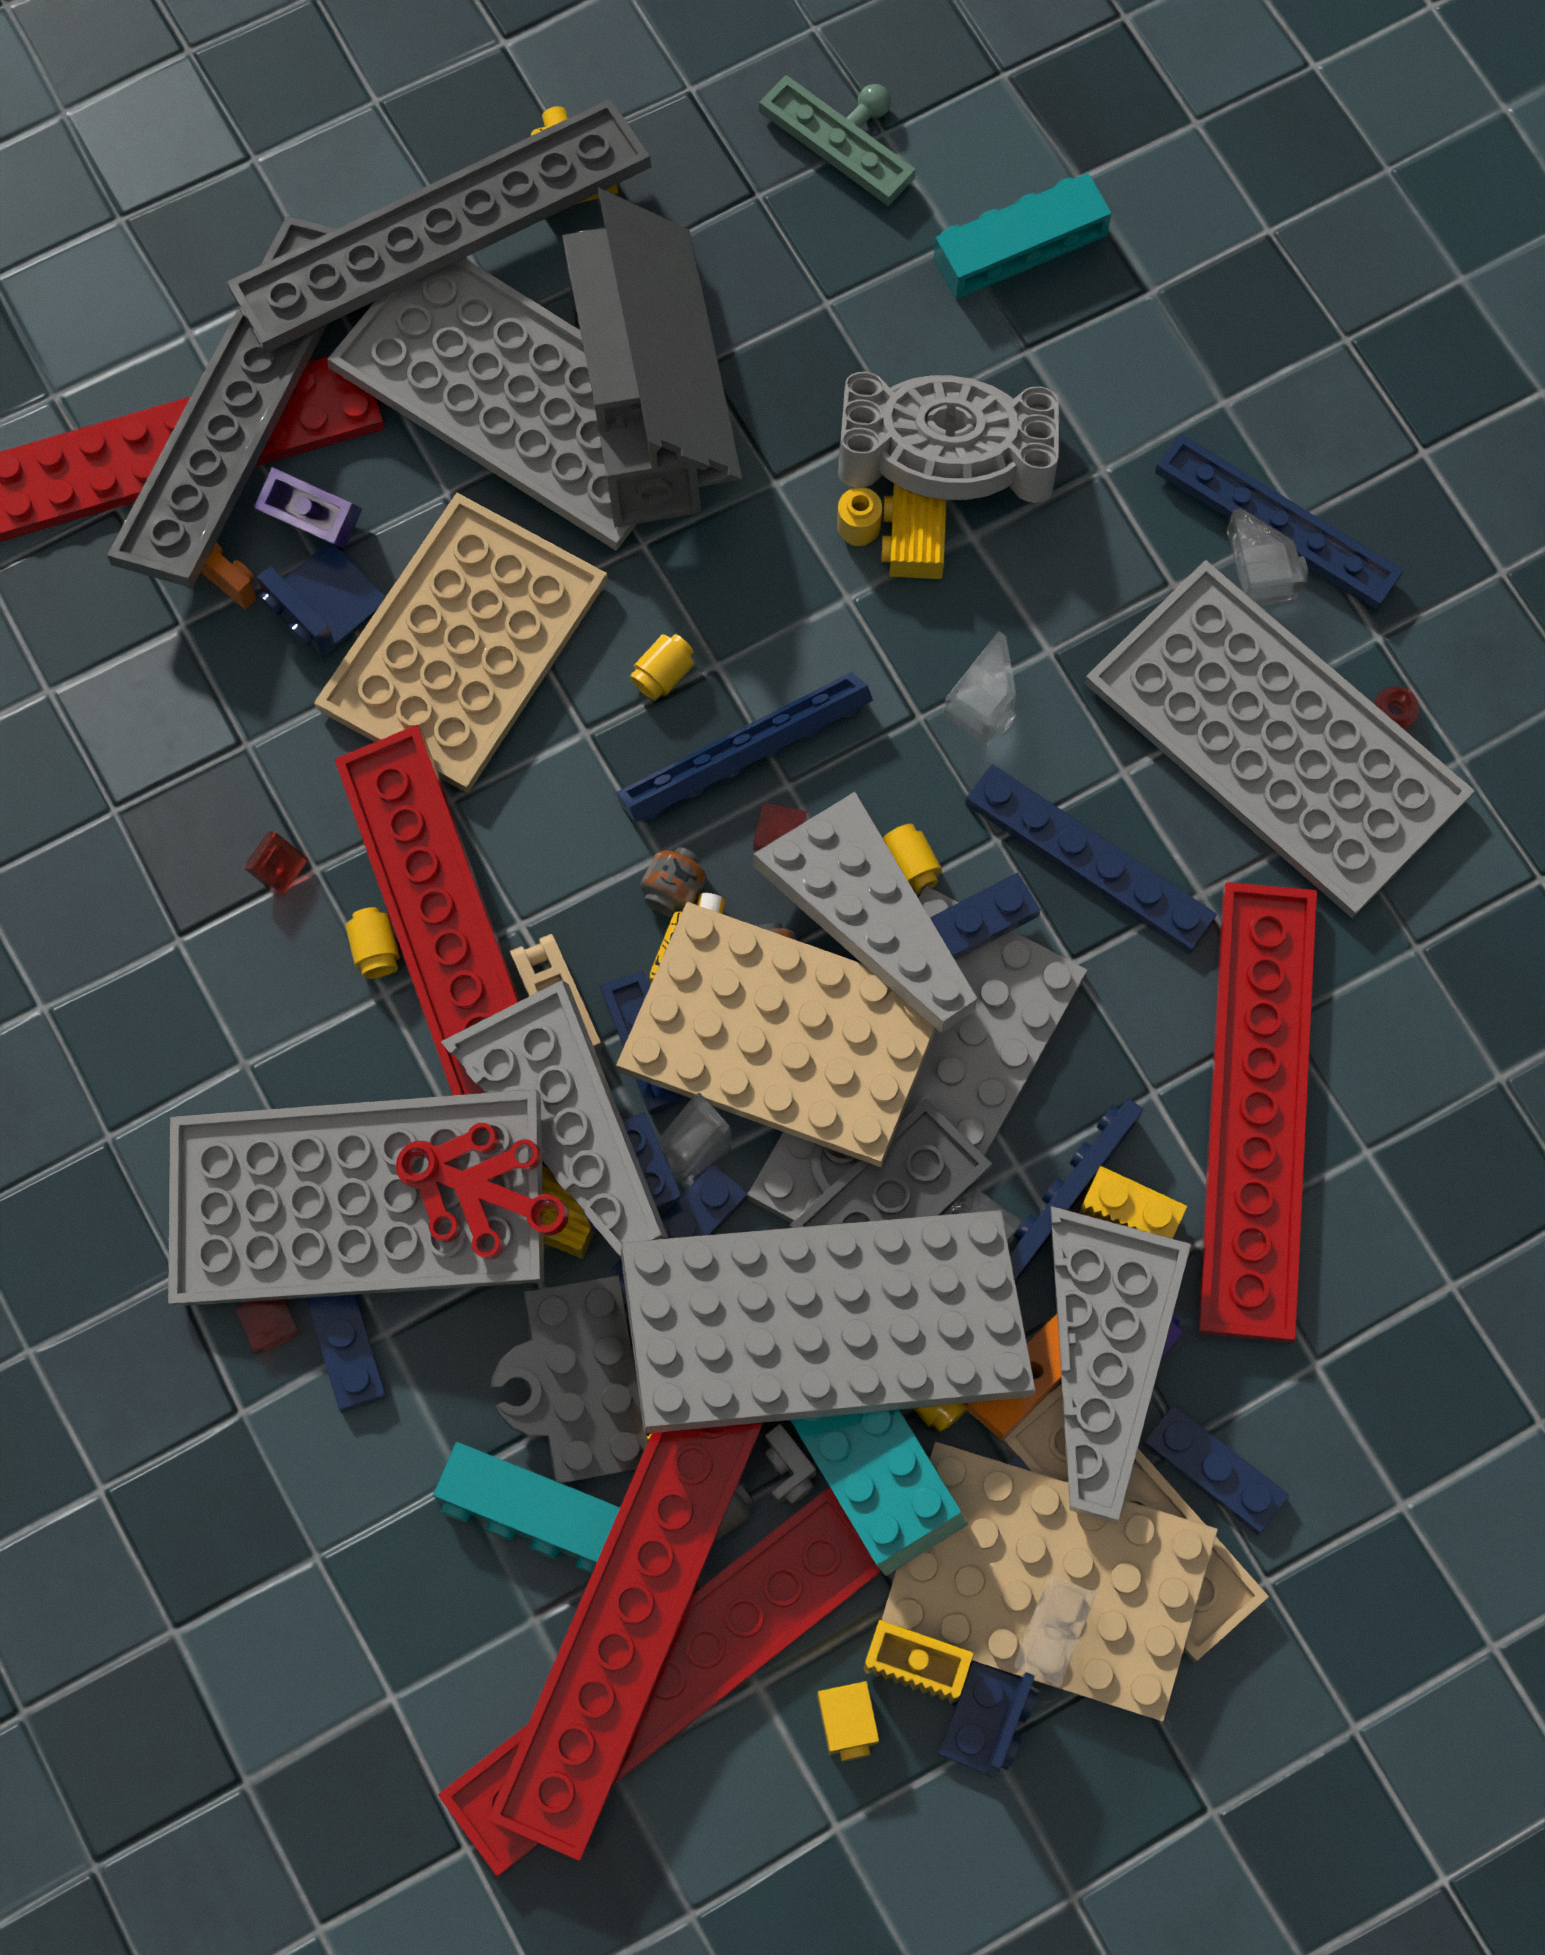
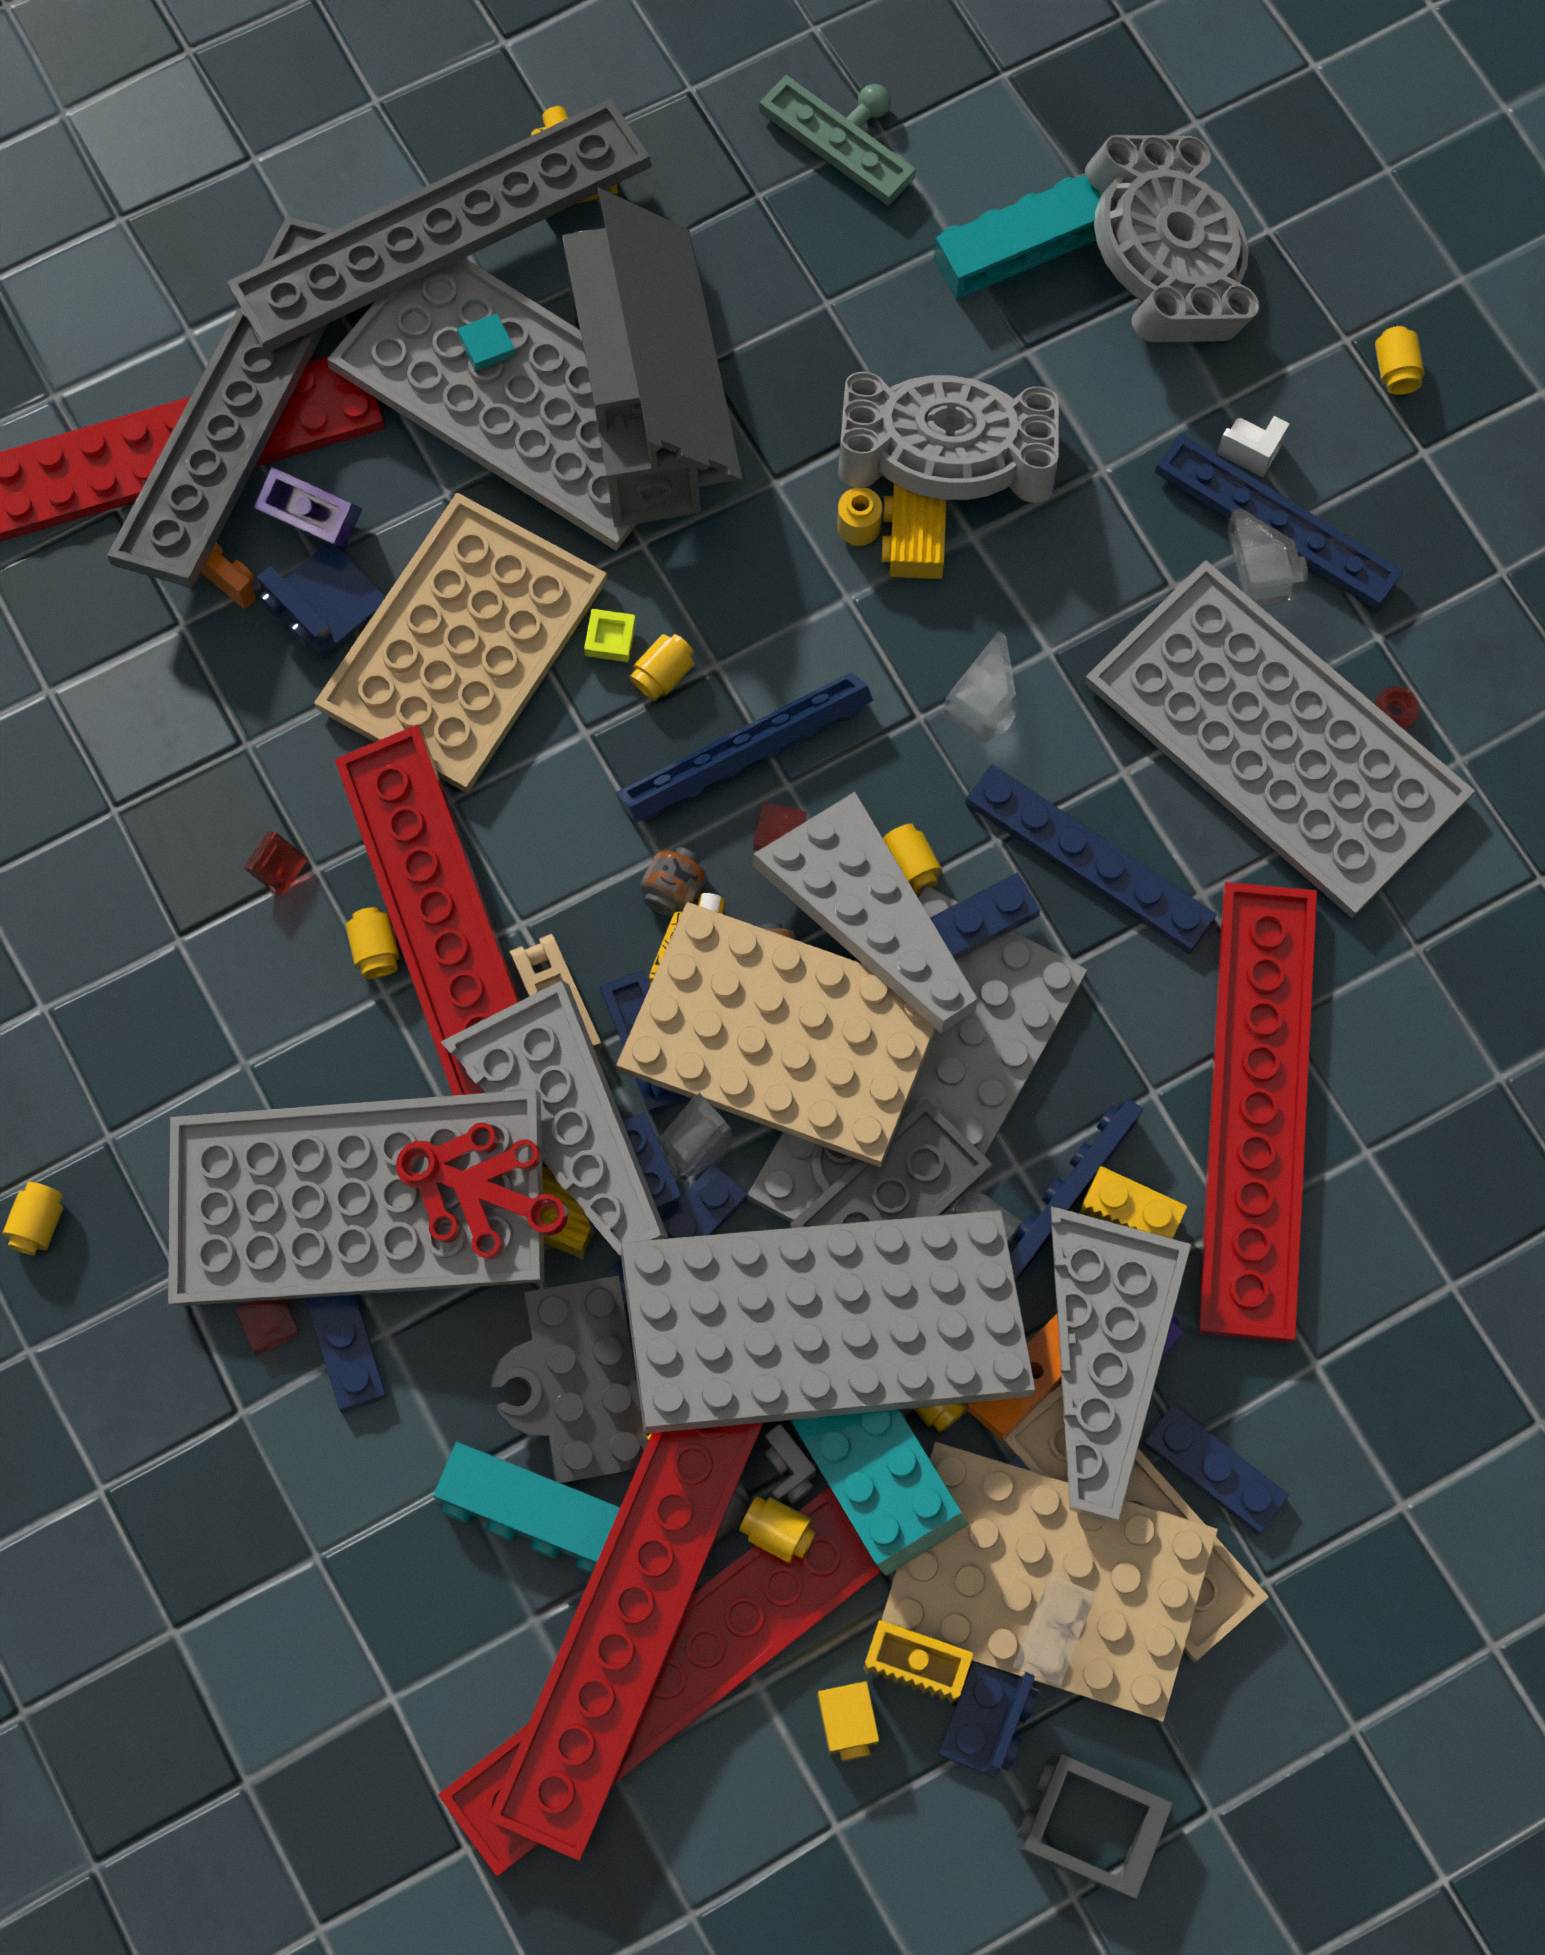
none -> yellow brick [2,1182,64,1256]
none -> teal tile [457,313,515,371]
none -> neon yellow plate [584,609,636,662]
none -> yellow brick [739,1496,816,1563]
none -> dark grey window [1016,1754,1173,1901]
none -> light grey piece [1085,135,1259,342]
none -> white panel [1217,416,1290,477]
none -> yellow brick [1375,326,1425,395]

